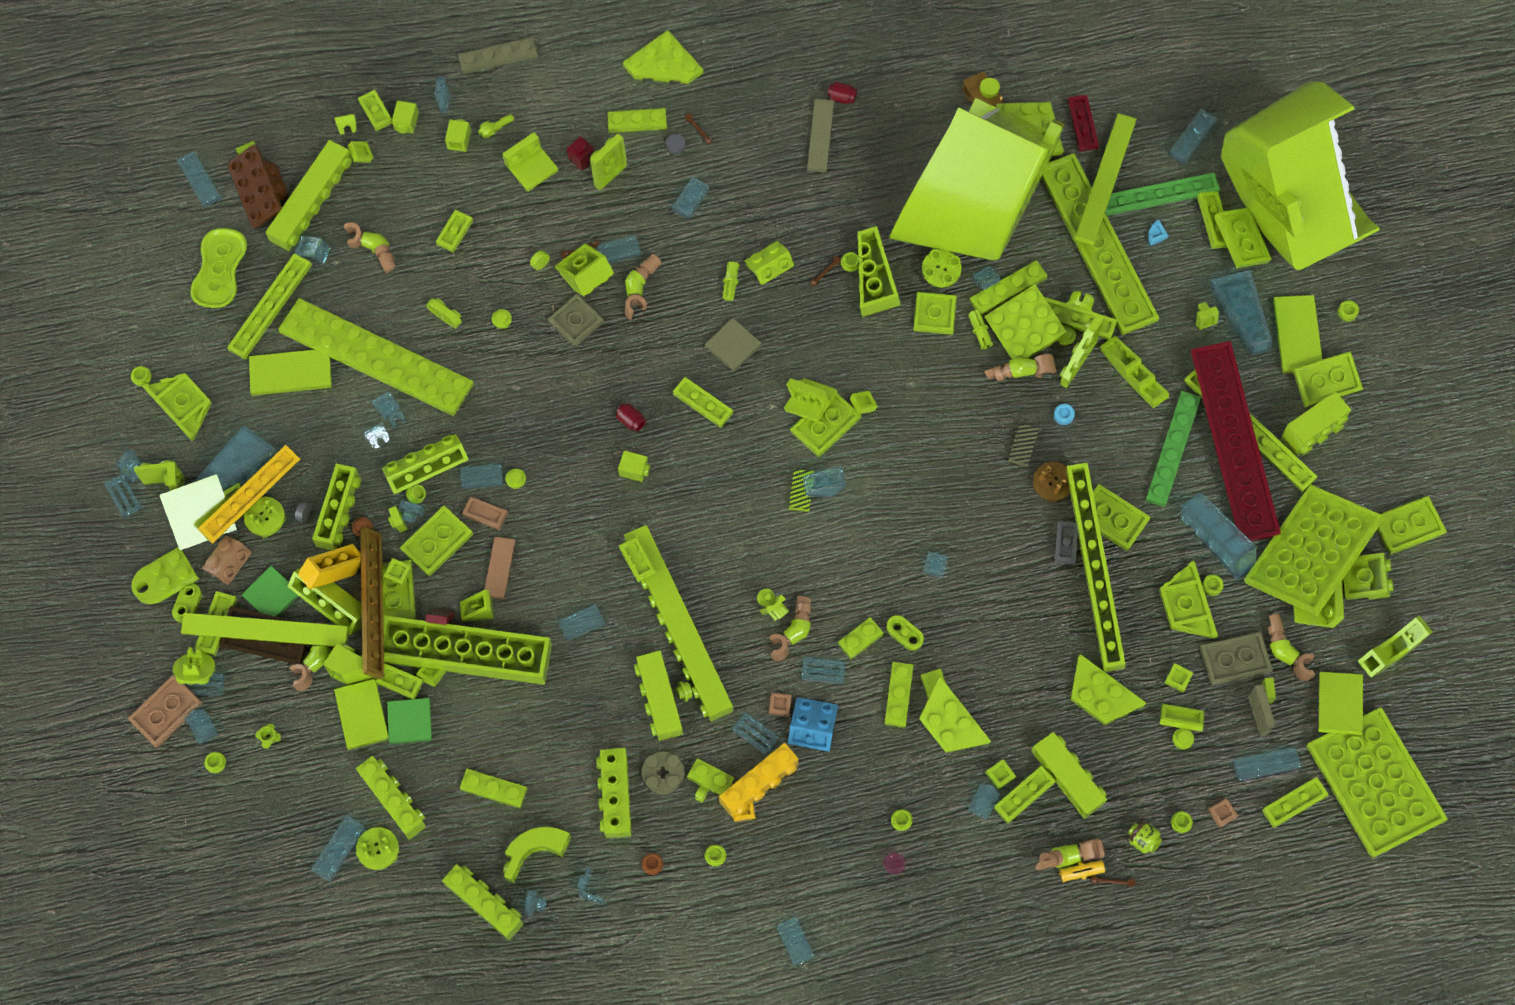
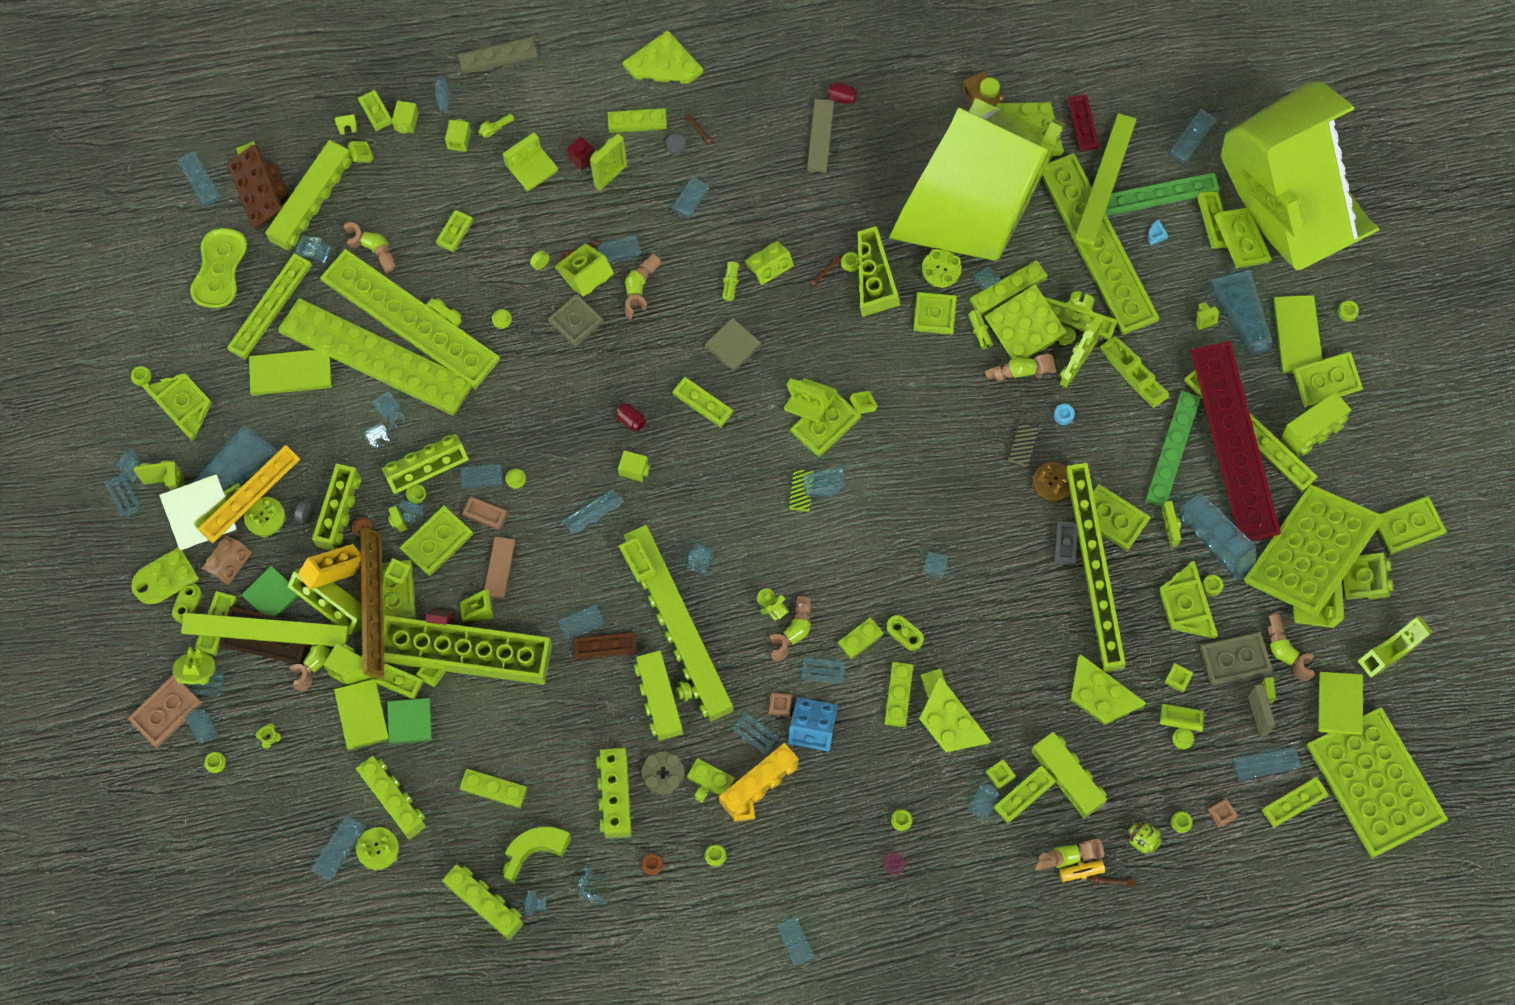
none -> lime plate [320,249,500,389]
none -> clear light blue plate [562,489,624,534]
none -> reddish brown tile [573,632,638,660]
none -> clear light blue brick [686,544,713,575]
none -> lime plate [1162,501,1181,547]

